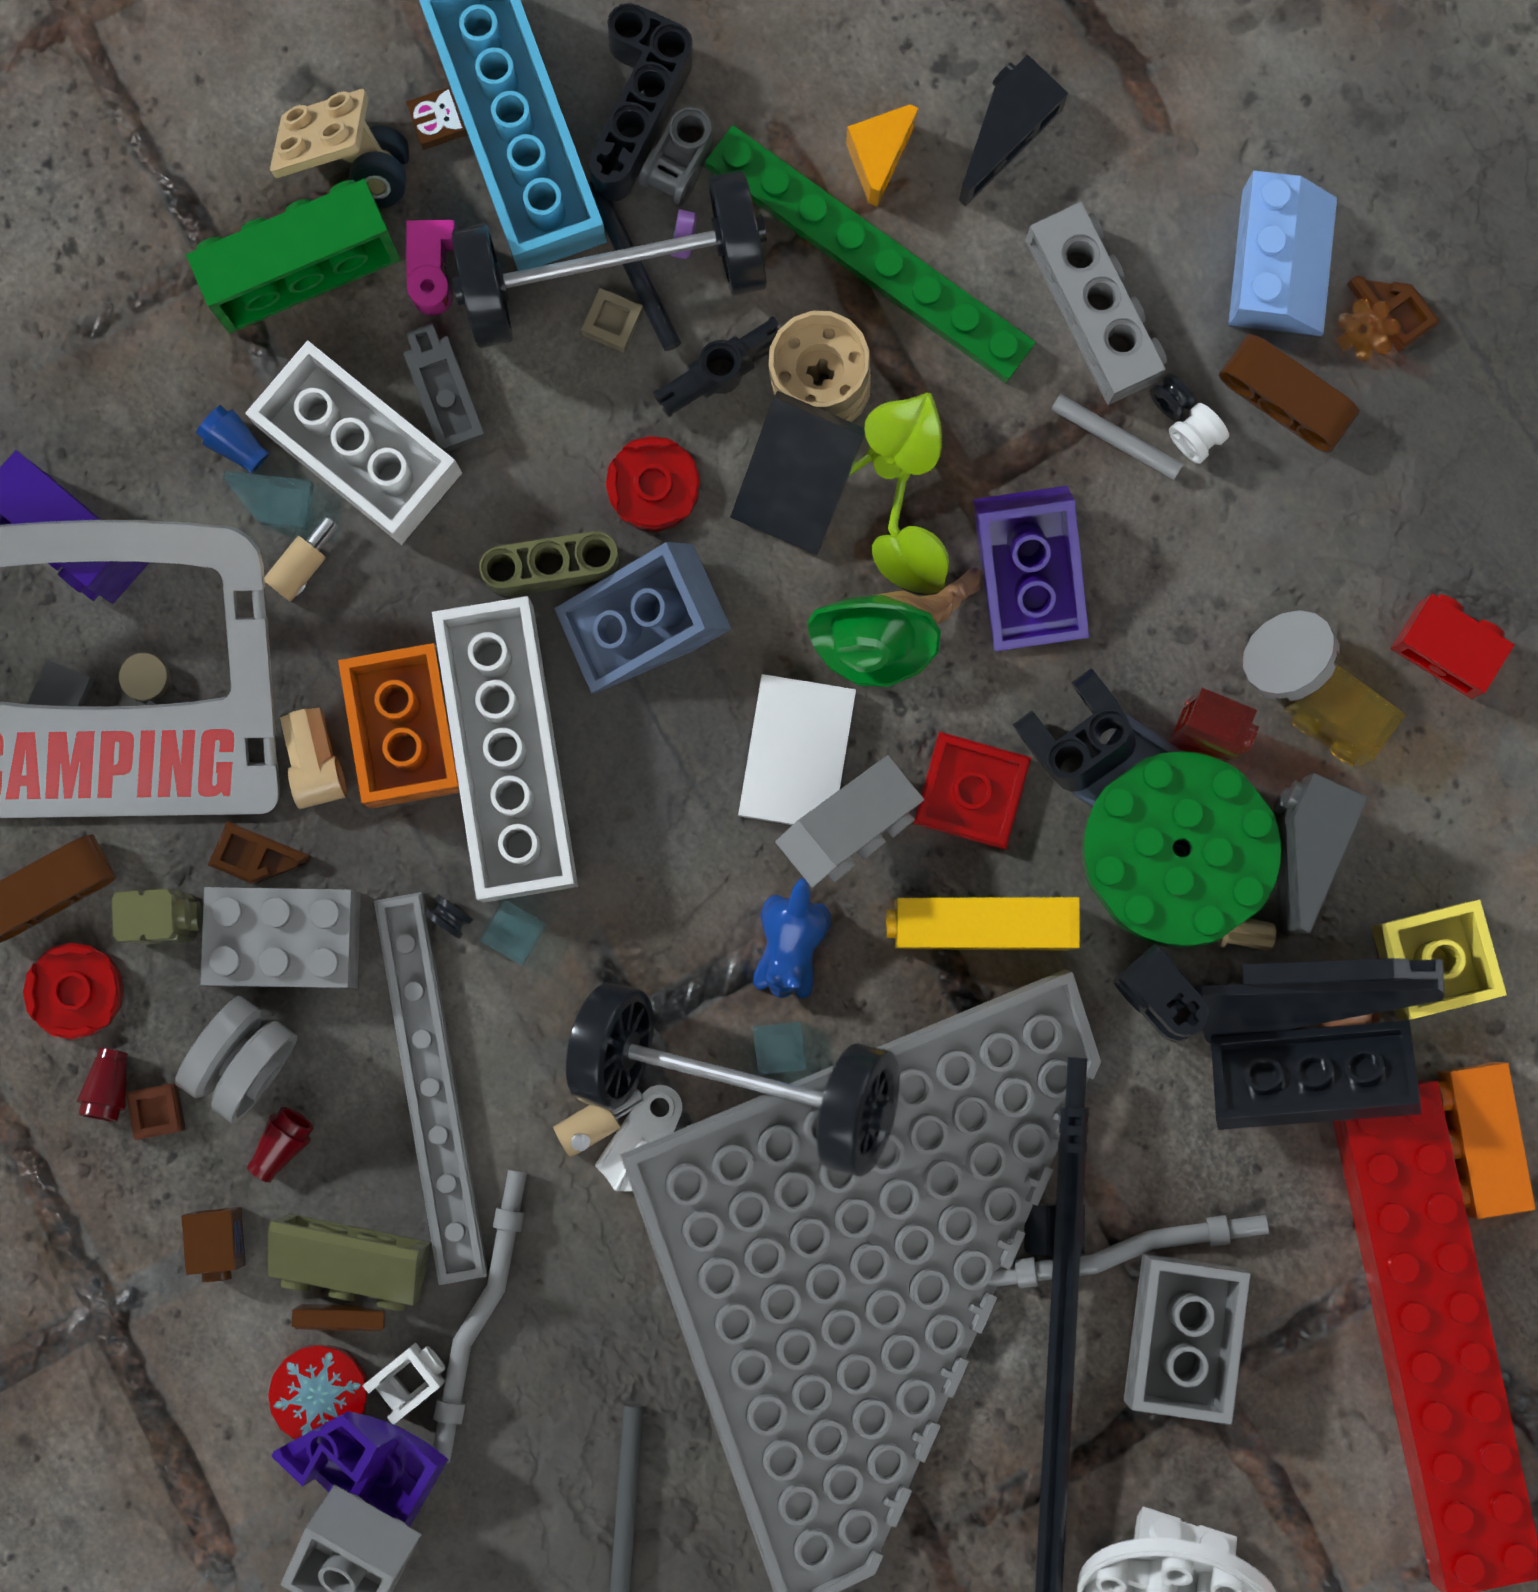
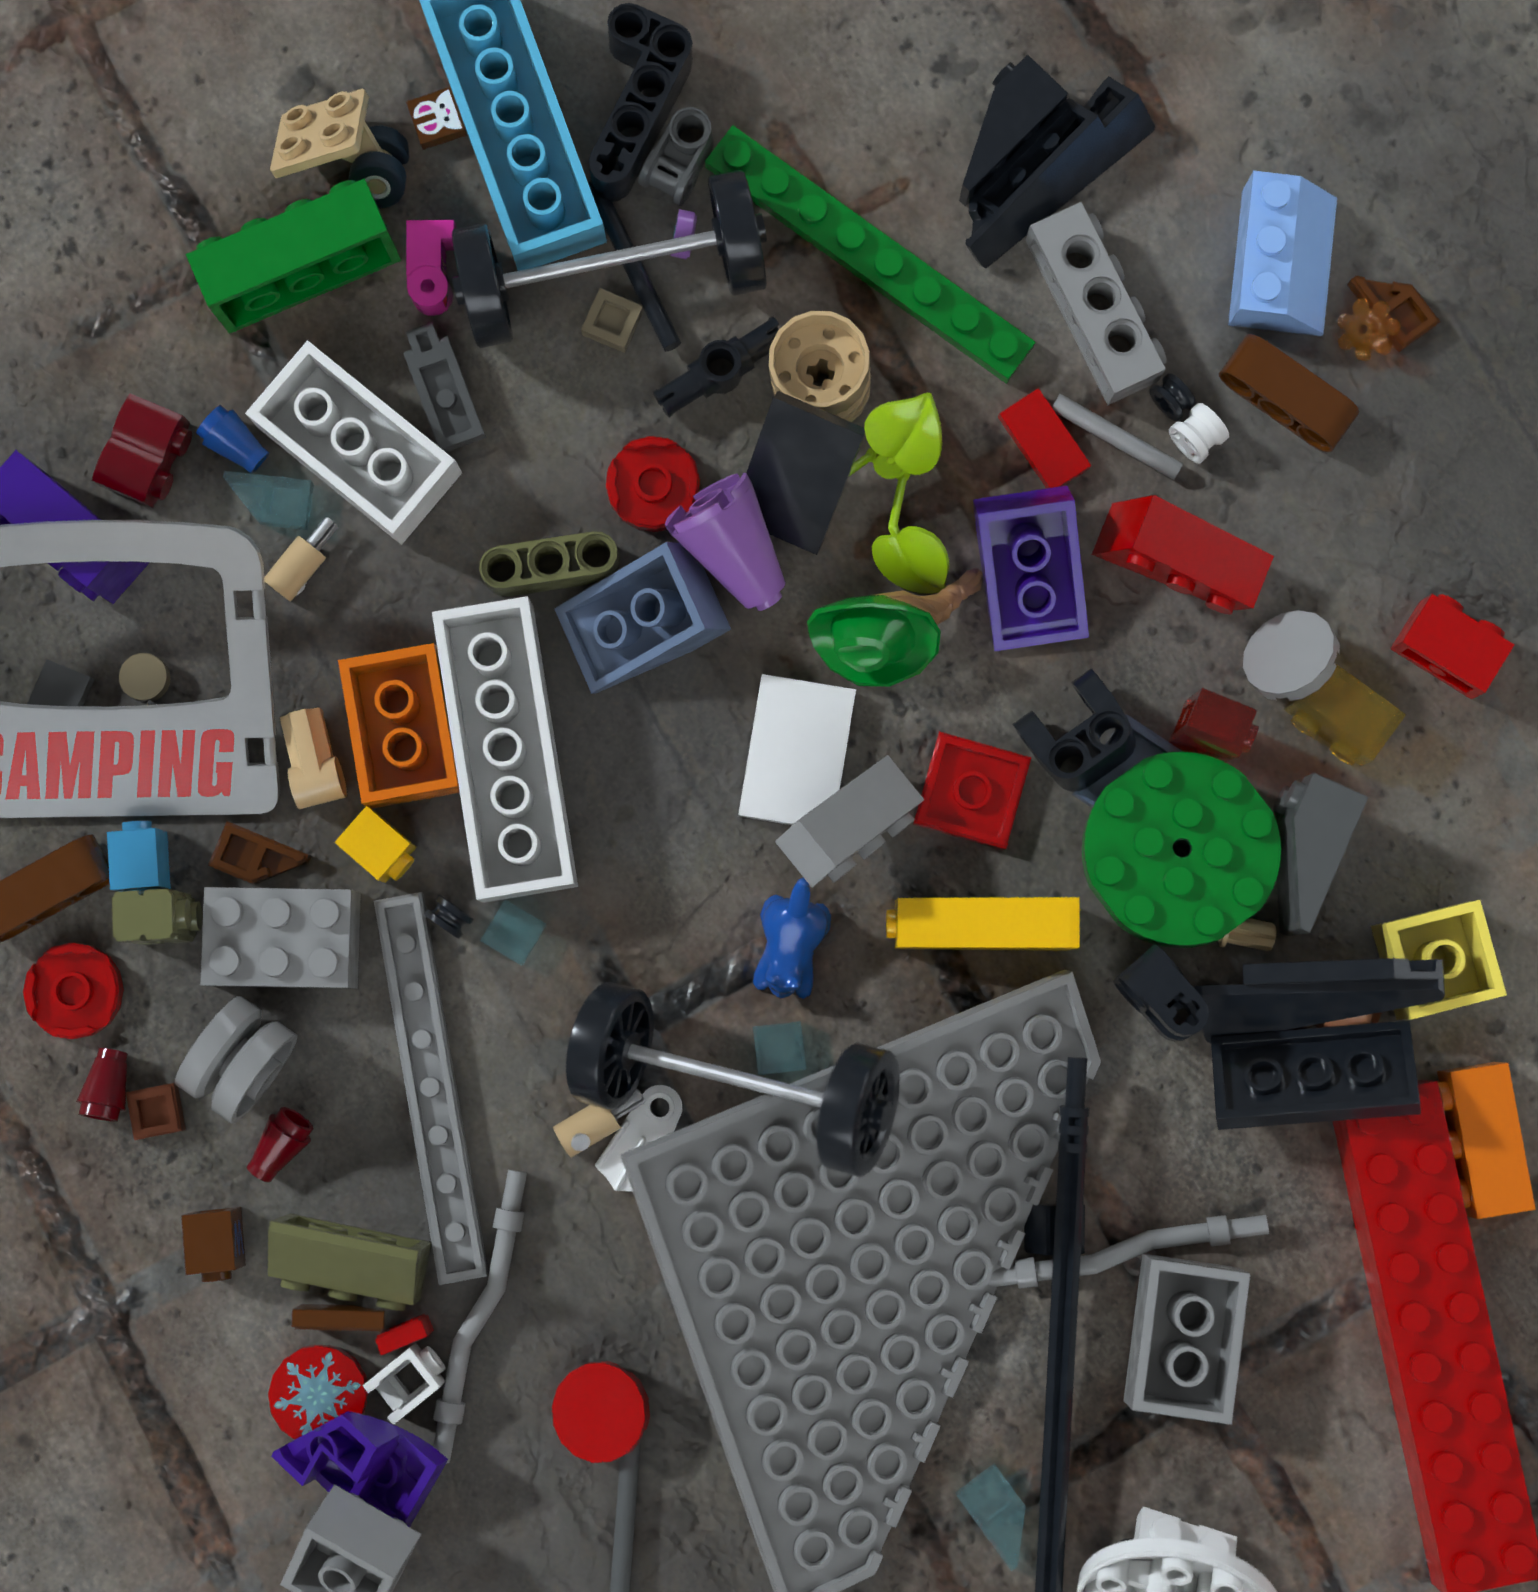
light orange slope [846,104,918,207] -> none
none -> dark red brick [92,393,192,508]
none -> dark azure brick [107,821,171,892]
none -> yellow brick [334,806,417,883]
none -> red tile [375,1314,434,1356]
none -> red tile [552,1361,650,1463]
none -> medium lavender cone [664,473,786,611]
none -> clear light blue tile [956,1463,1026,1571]
none -> black wedge [965,76,1155,268]
none -> red tile [998,388,1091,488]
none -> red wedge [1091,495,1274,615]

